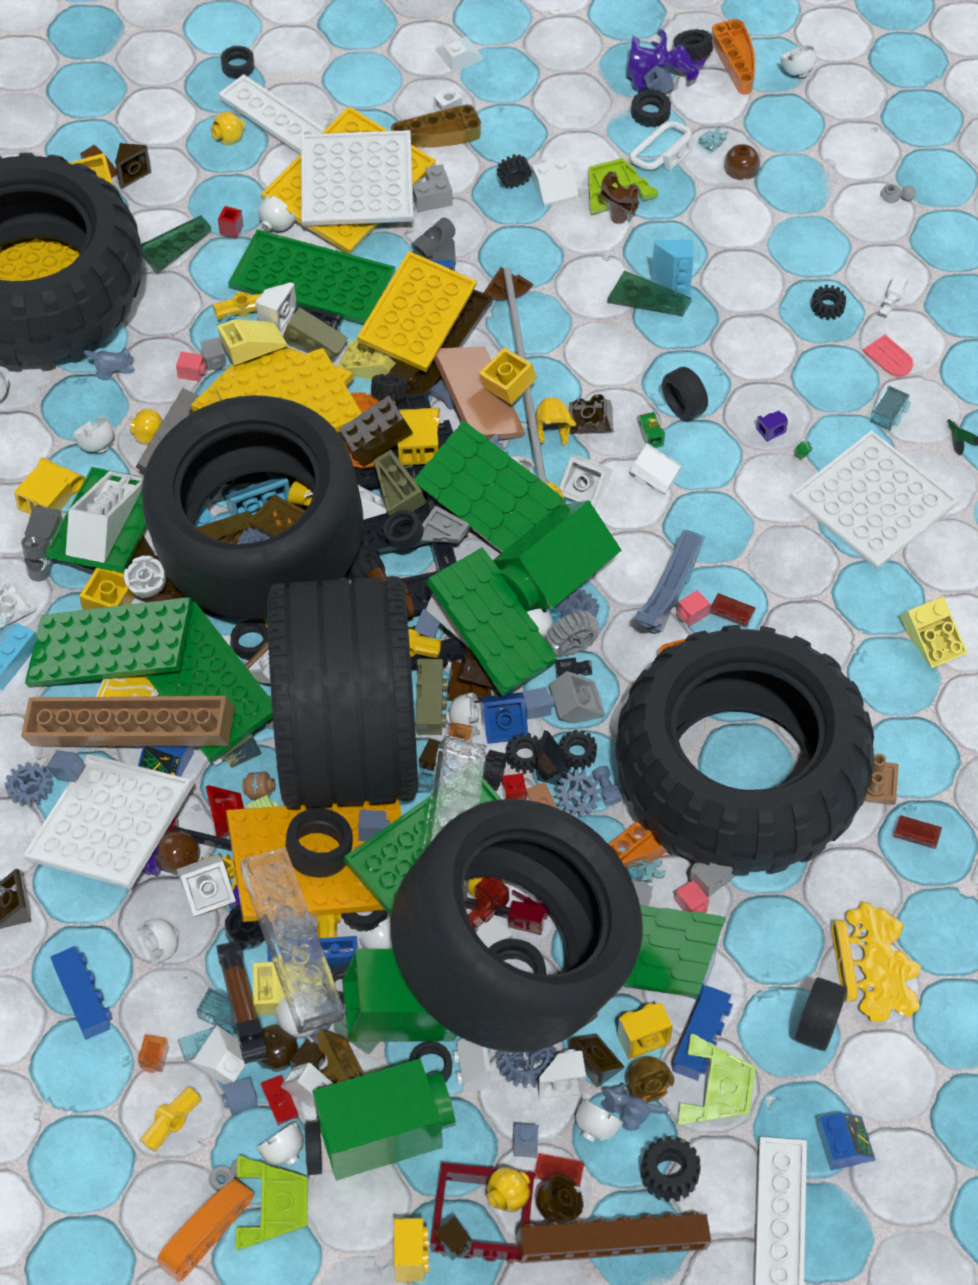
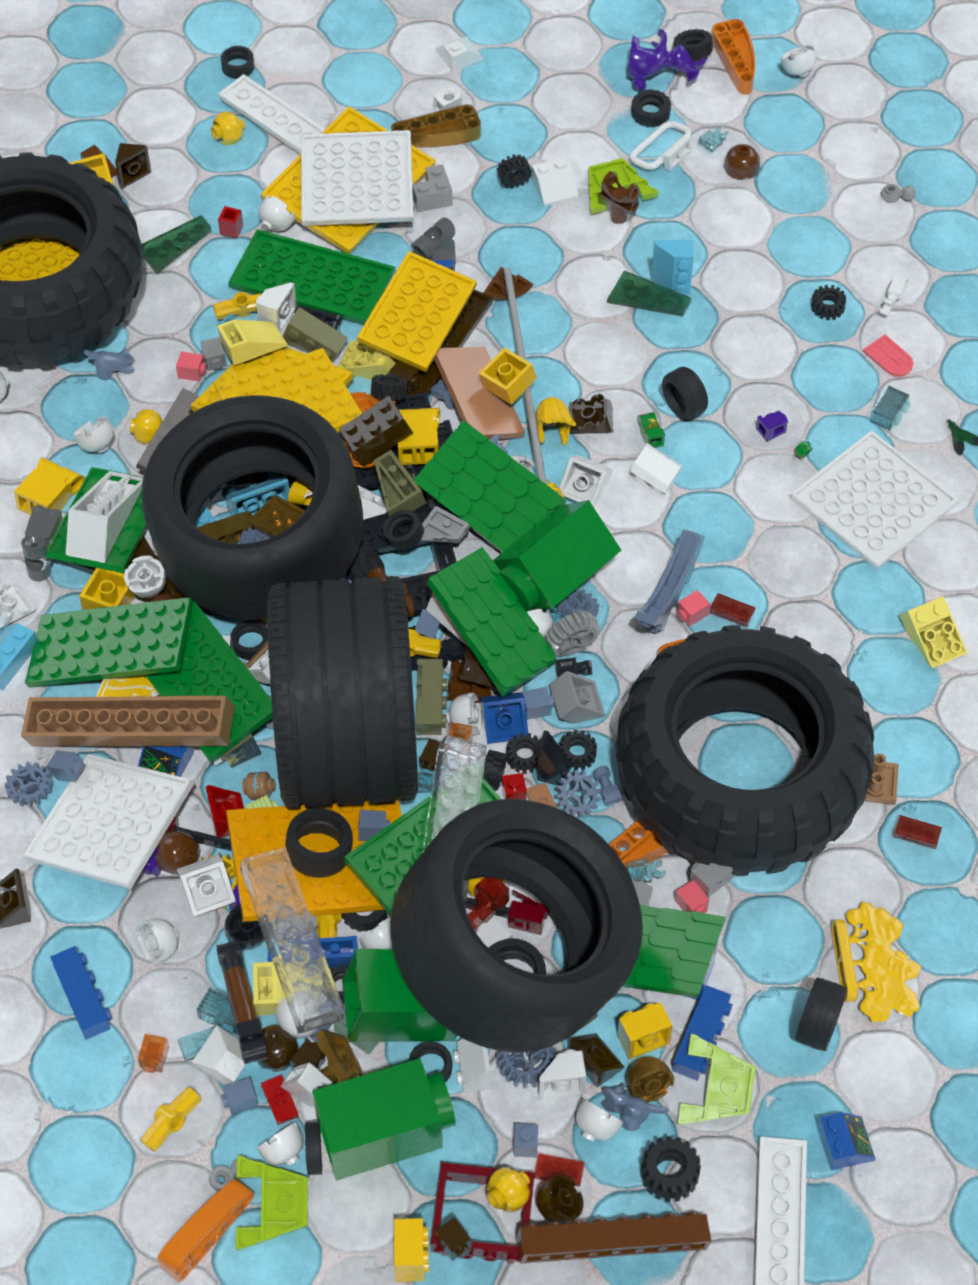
sand blue brick [644,65,675,94] -> none

